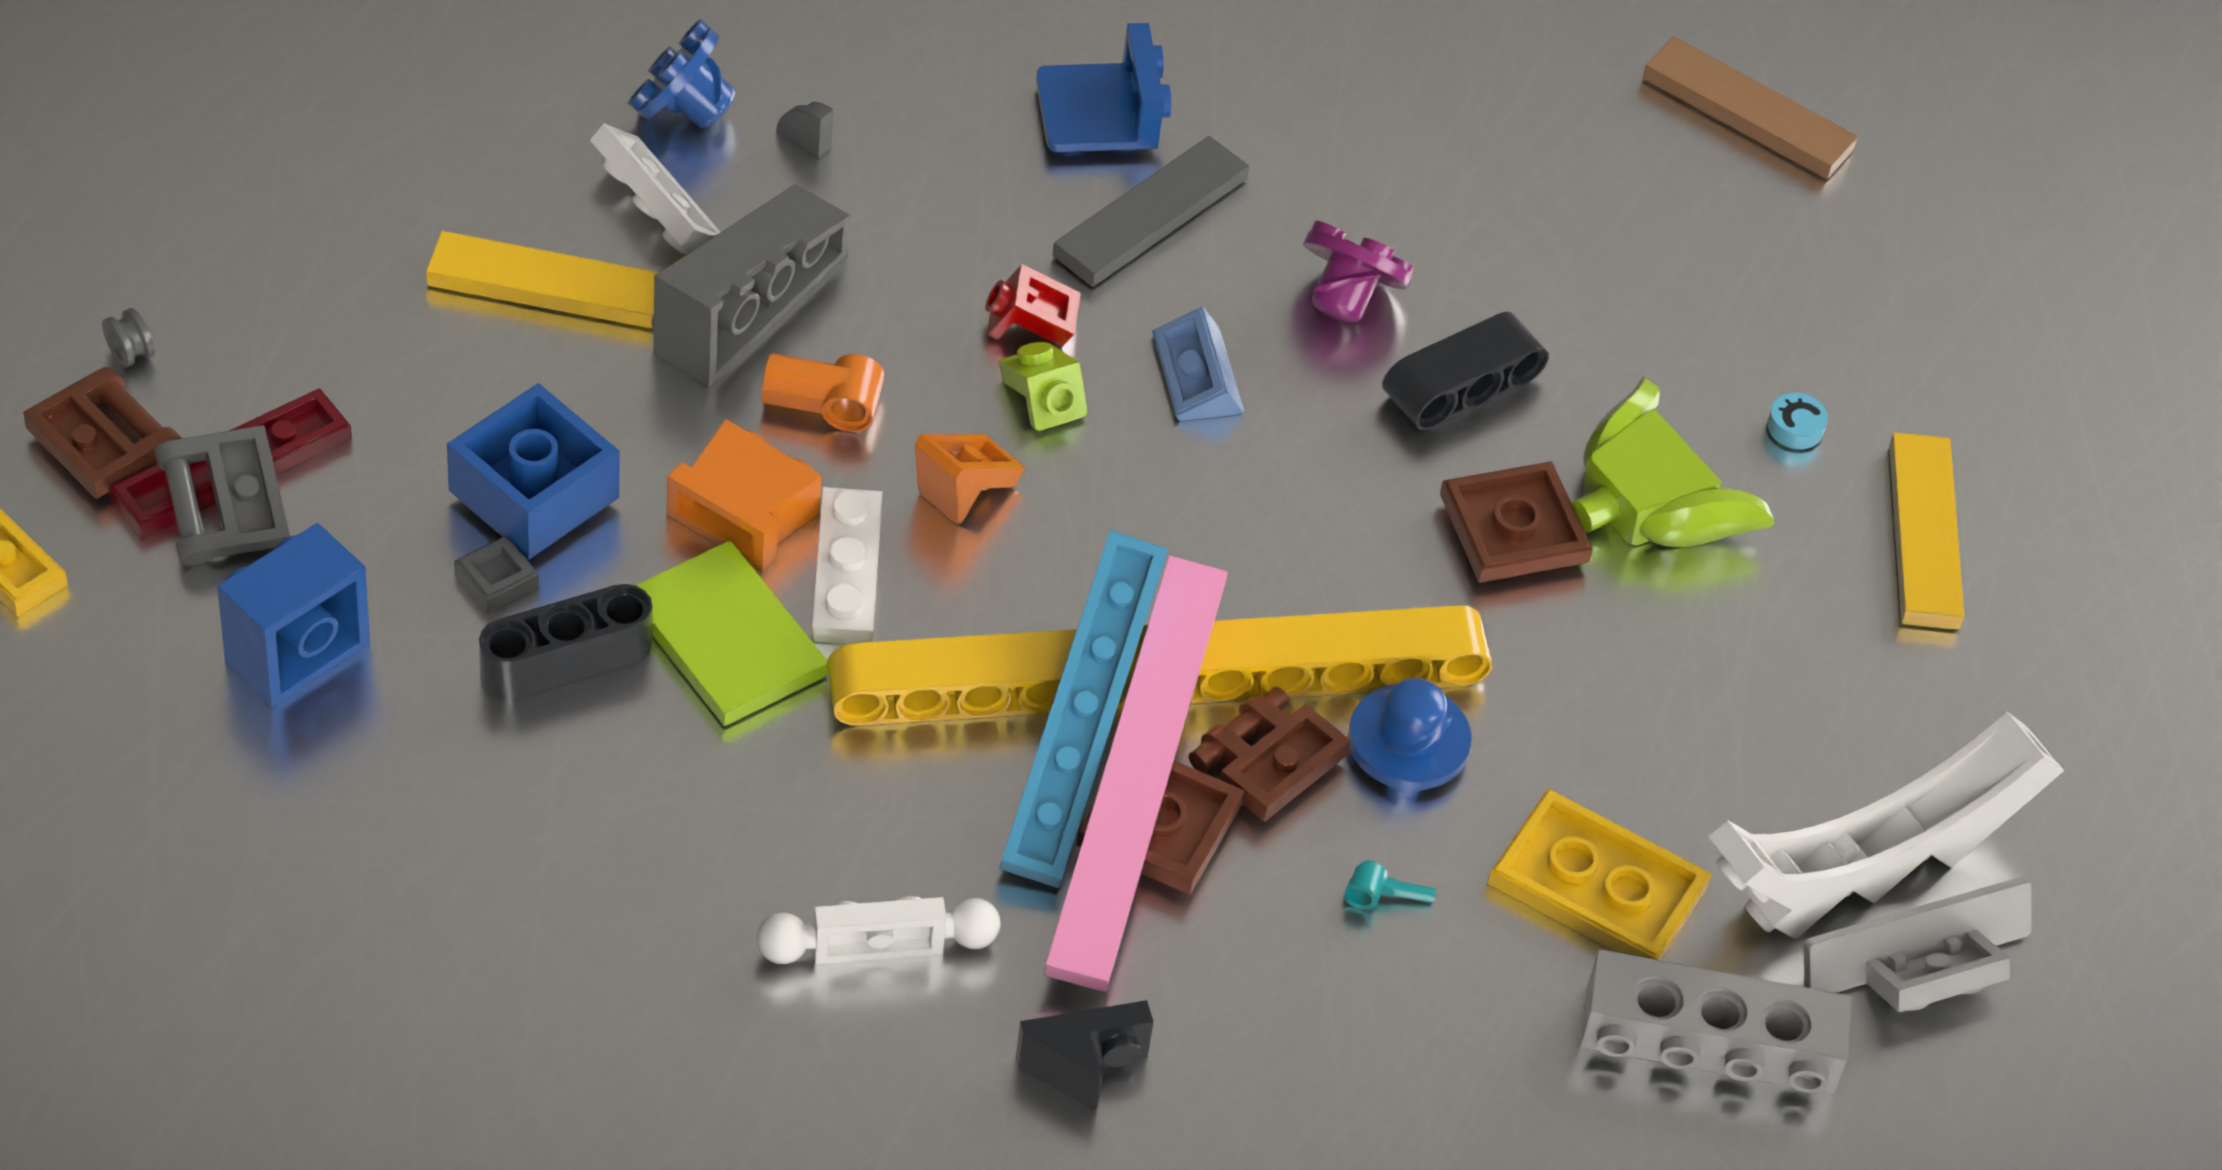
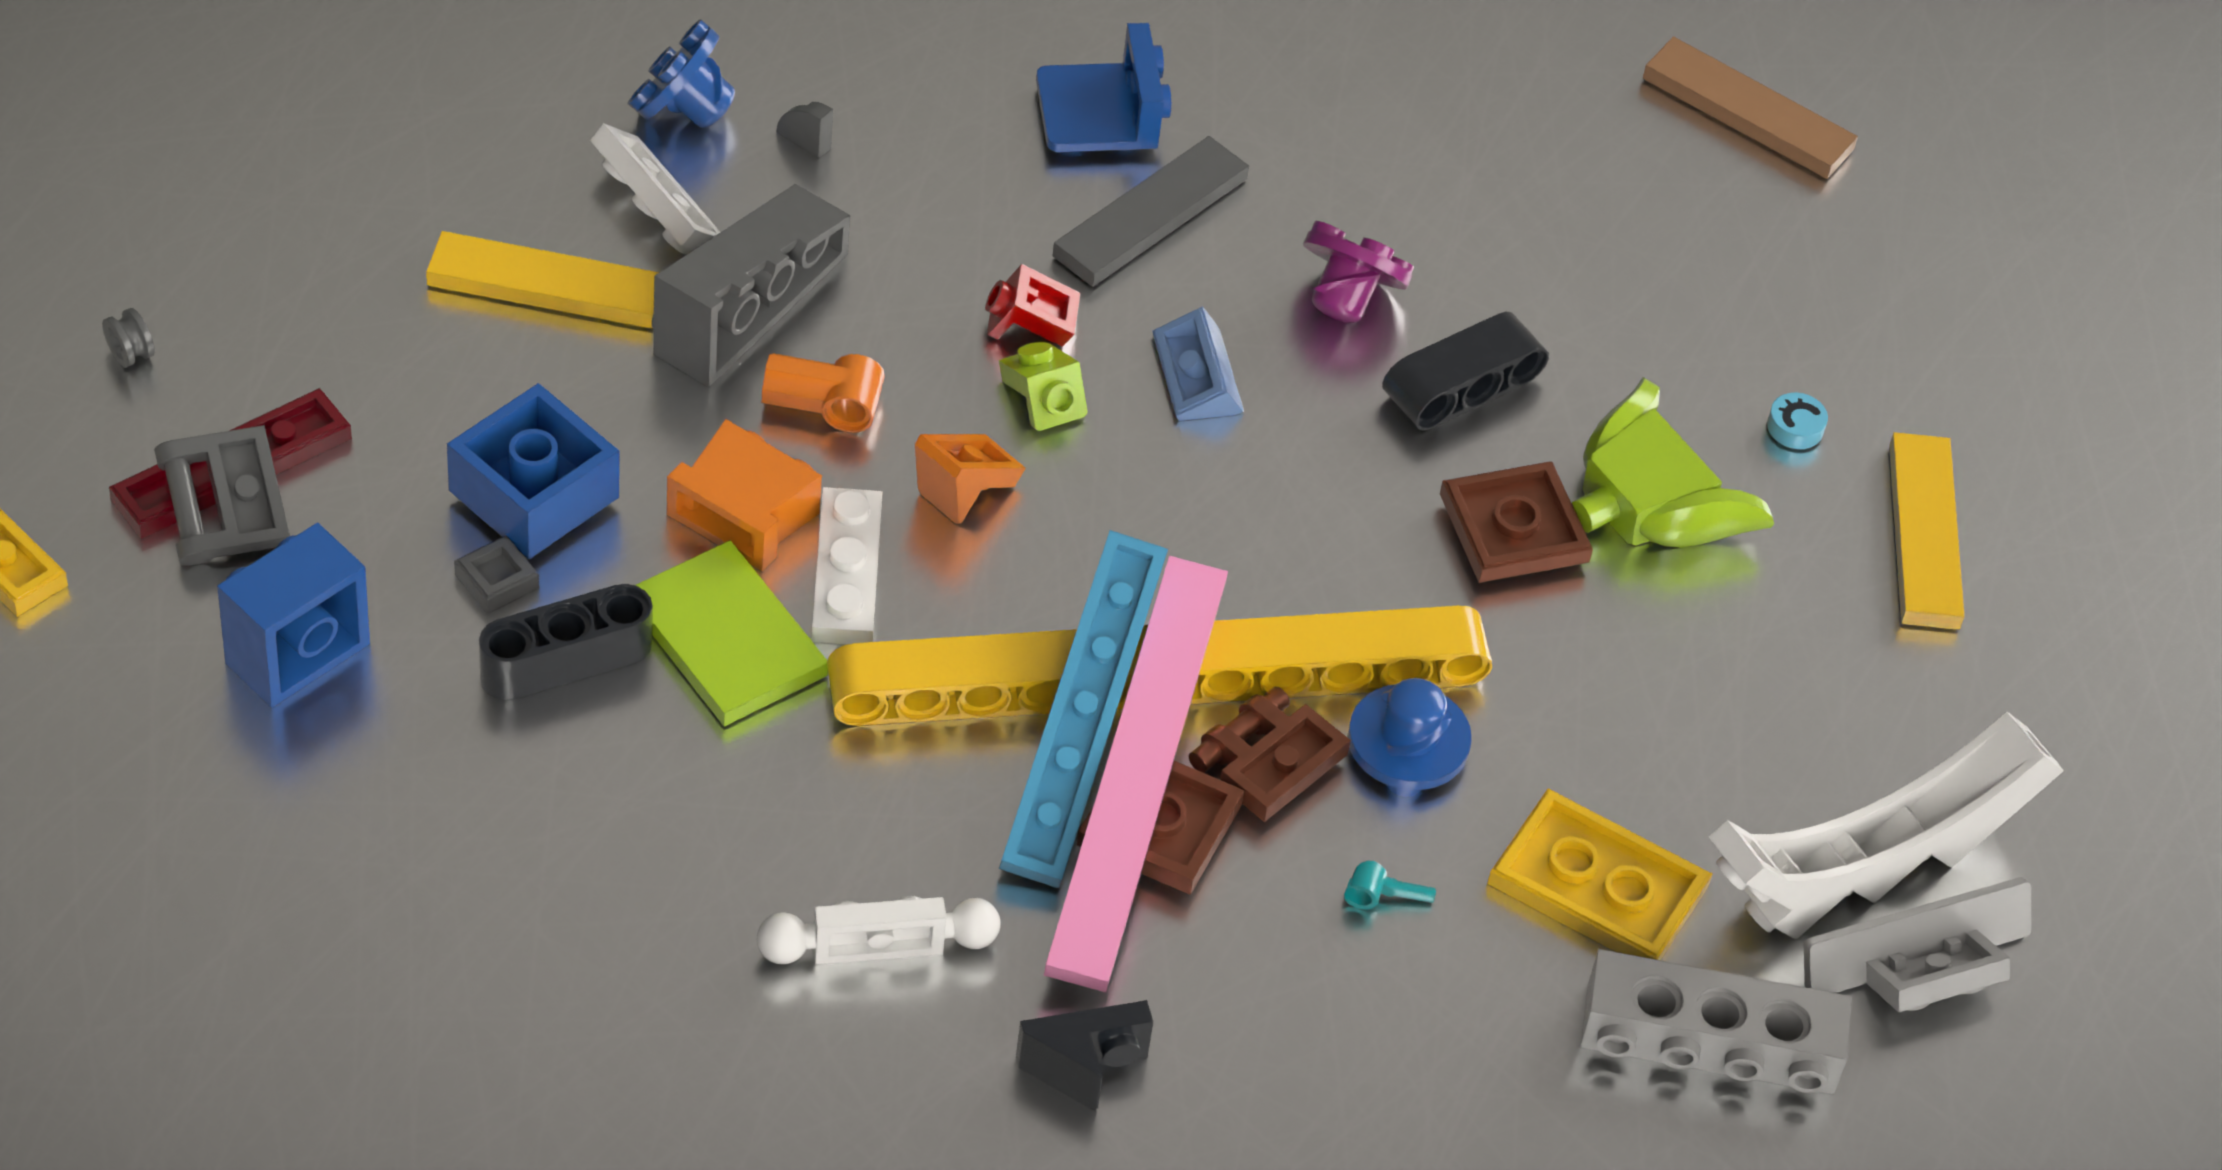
copper plate [23,367,182,499] -> none

